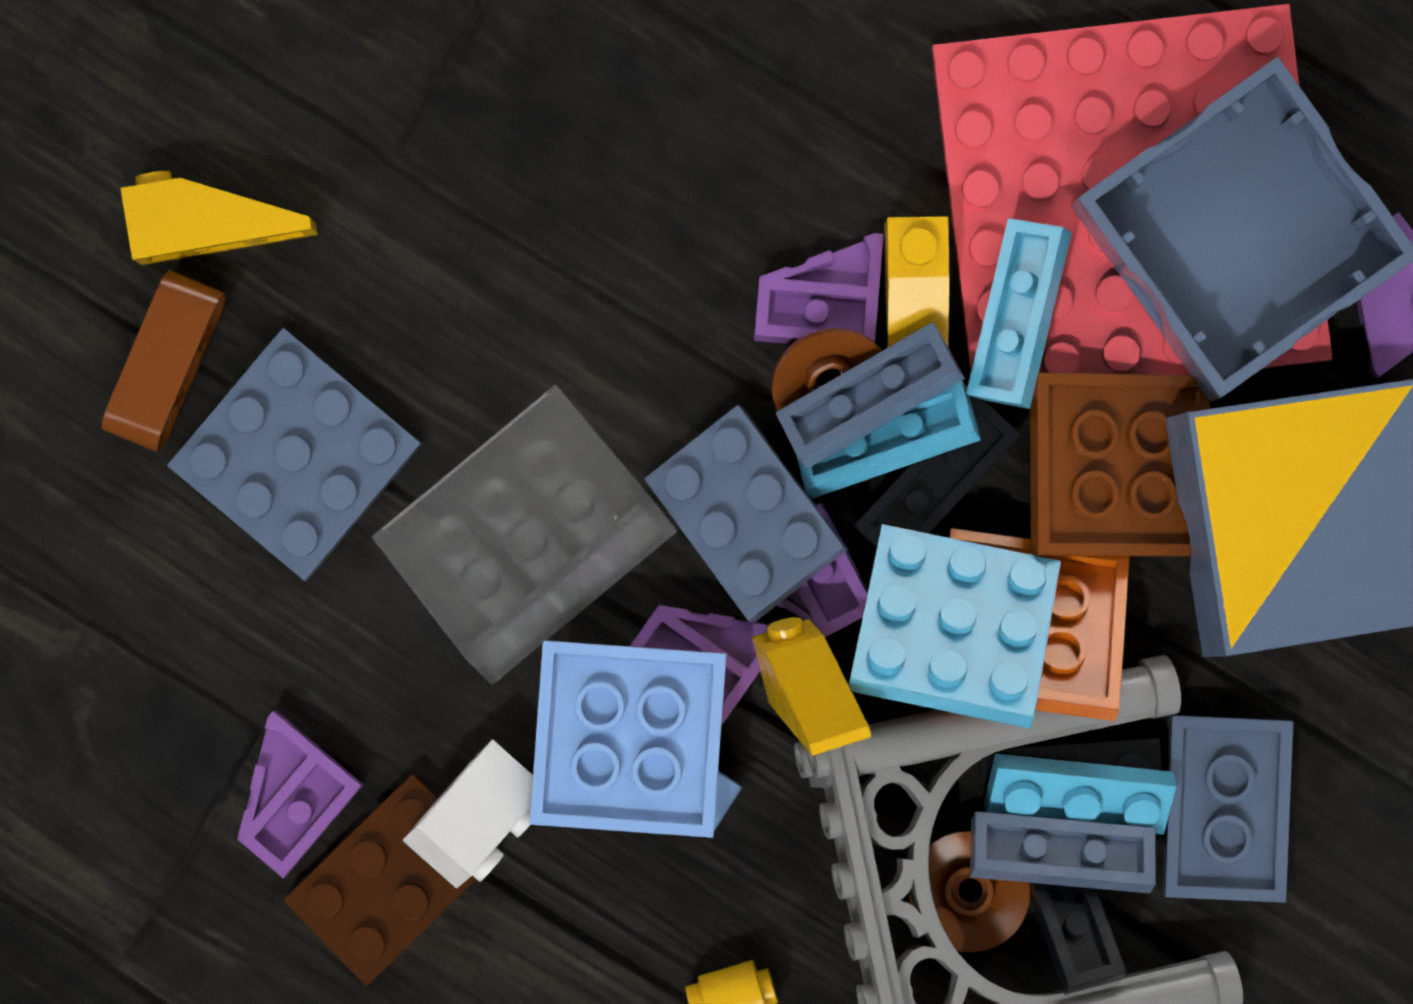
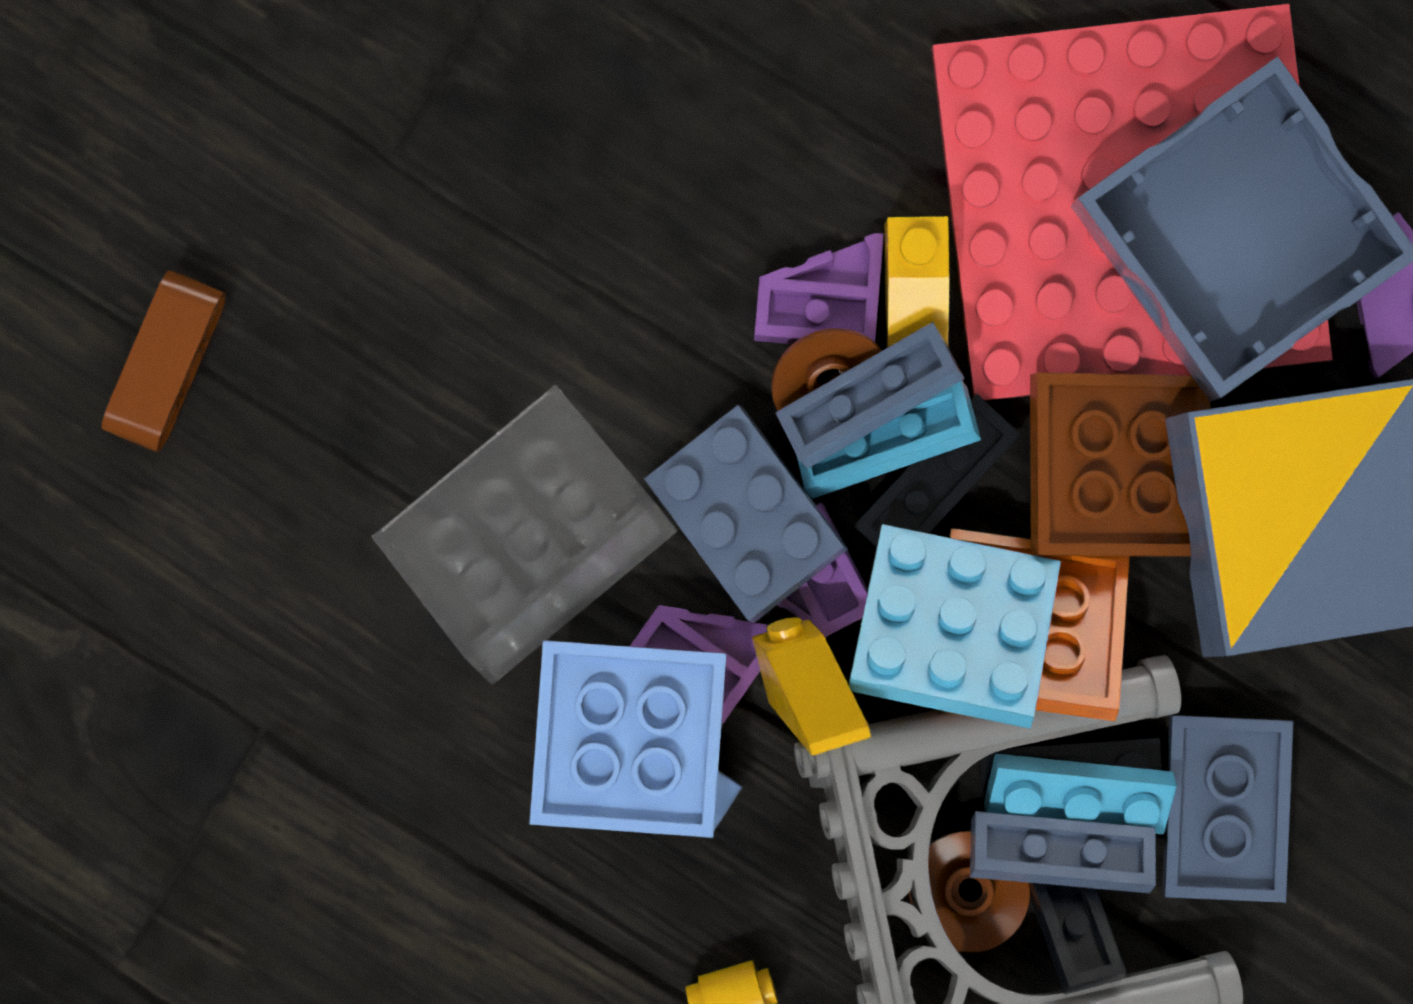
yellow slope [120,171,318,265] -> none
sand blue plate [167,328,422,581] -> none
medium lavender wing [237,710,364,878] -> none
reddish brown plate [283,773,477,987] -> none
white brick [402,739,533,888] -> none
medium azure plate [966,218,1072,409] -> none

